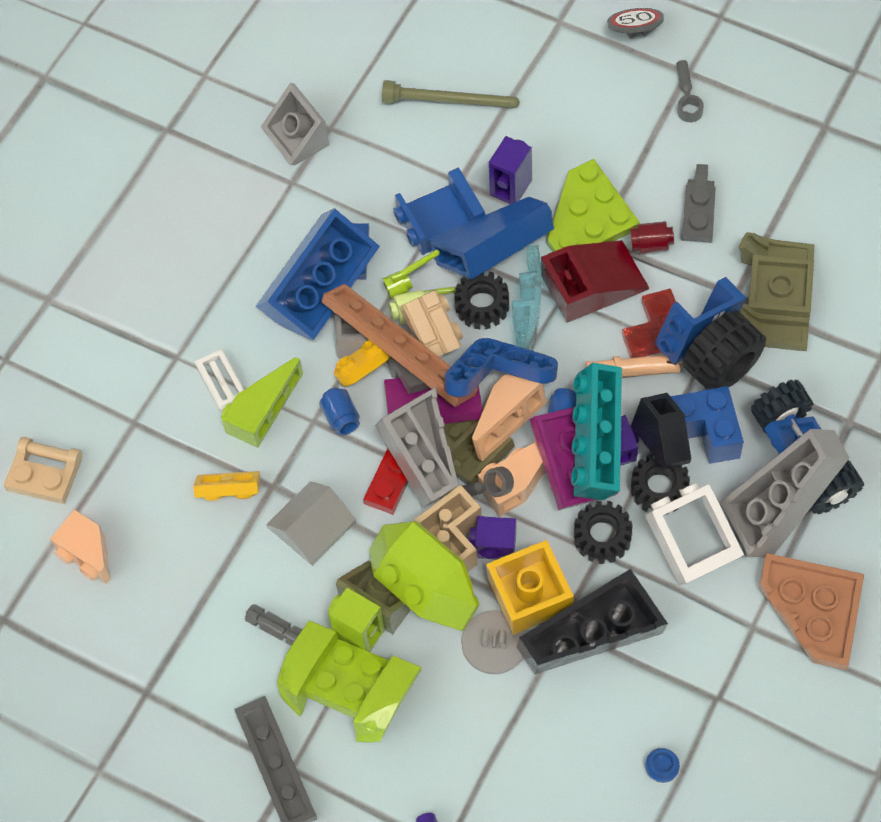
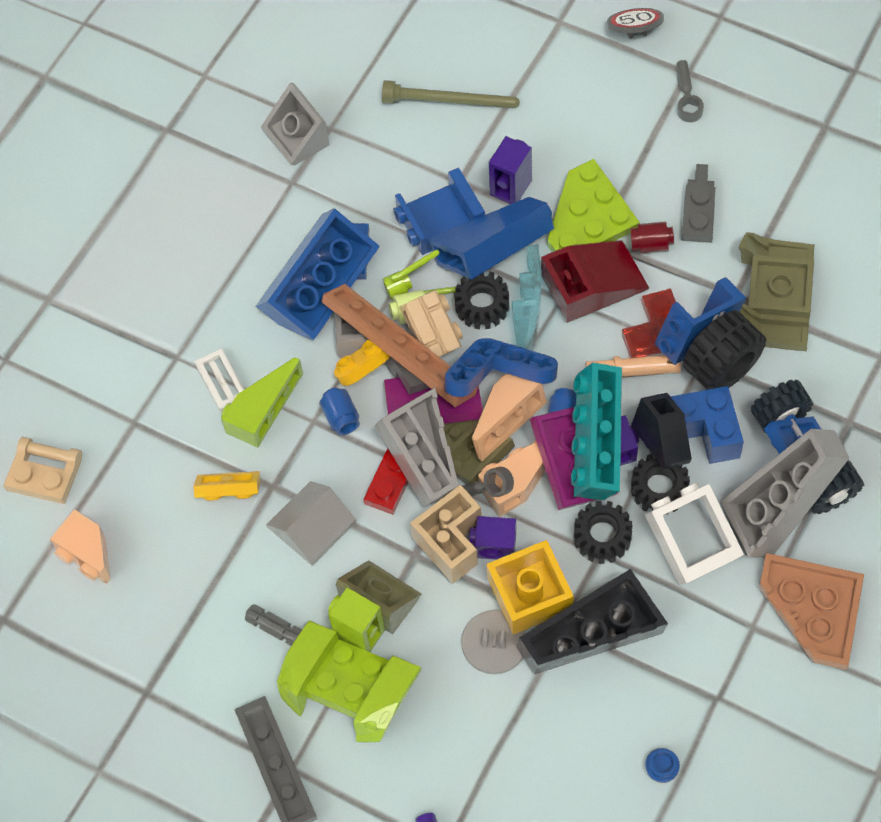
lime wedge [369,521,480,631] -> none

